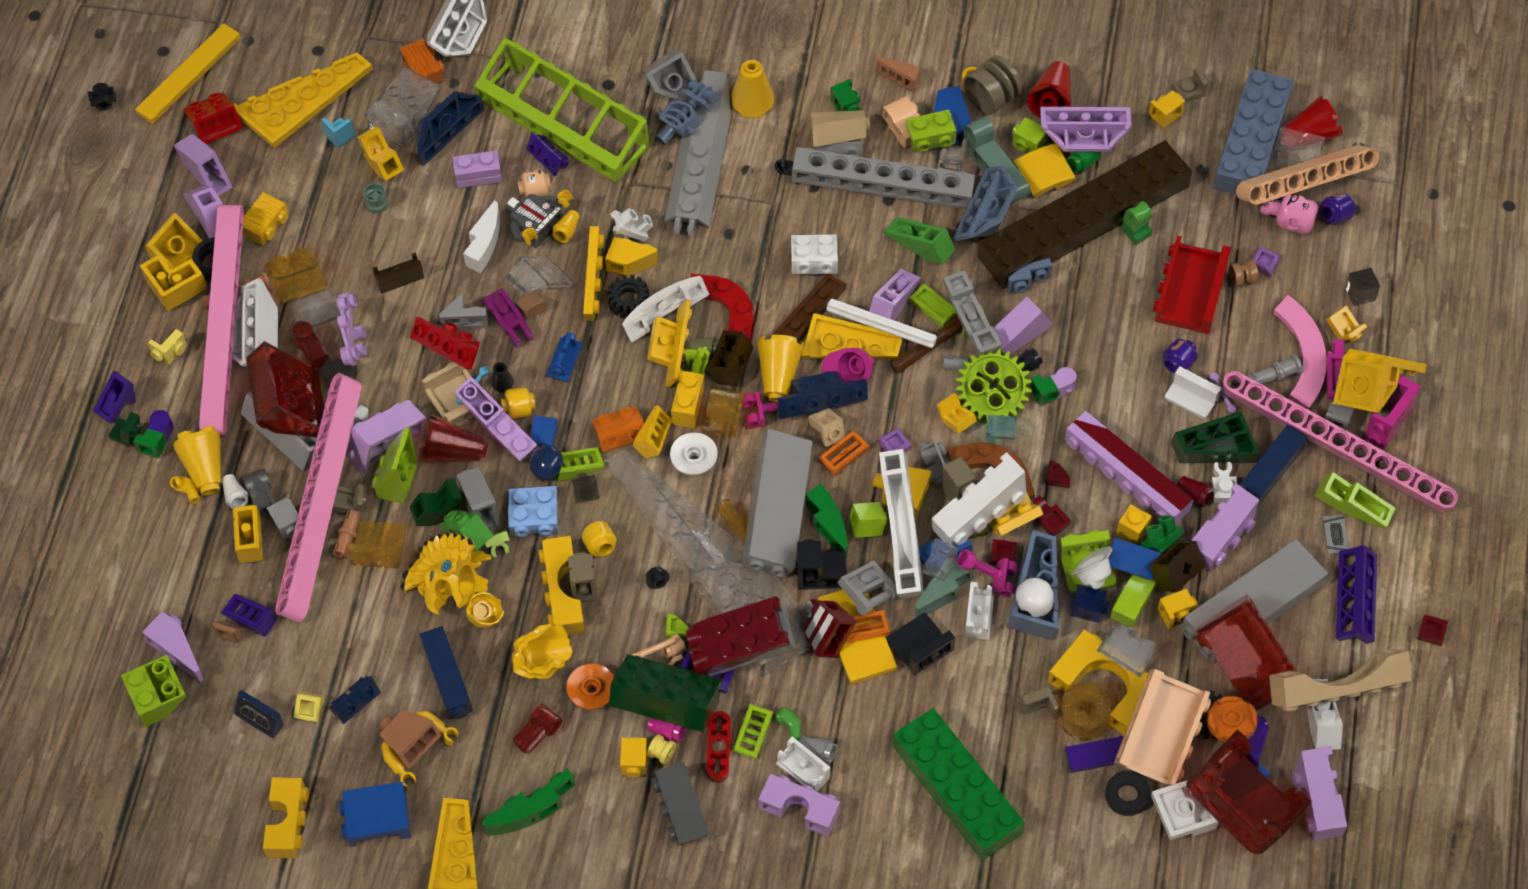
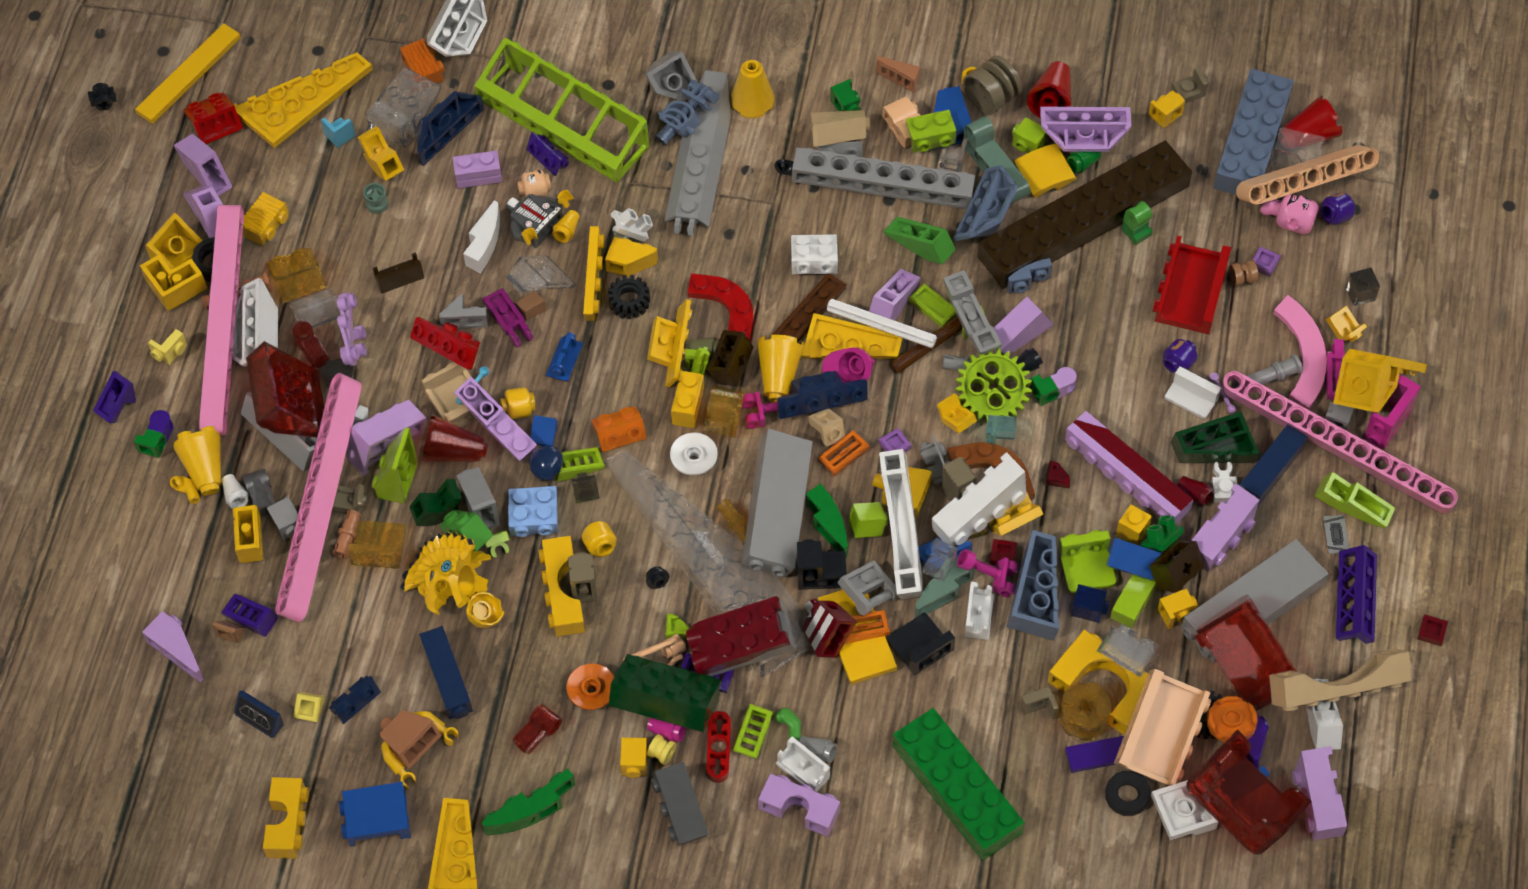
dark green bracket [109,412,142,447] -> none
lime slope [121,655,186,727] -> none
black cone [491,362,514,393] -> none
yellow hair [512,624,573,679] -> none
white slope [622,276,709,343] -> none
yellow slope [633,405,672,459] -> none
white hair [1015,578,1054,617] -> none
dark red plate [1032,495,1071,536] -> none
white piece [1071,546,1112,589] -> none

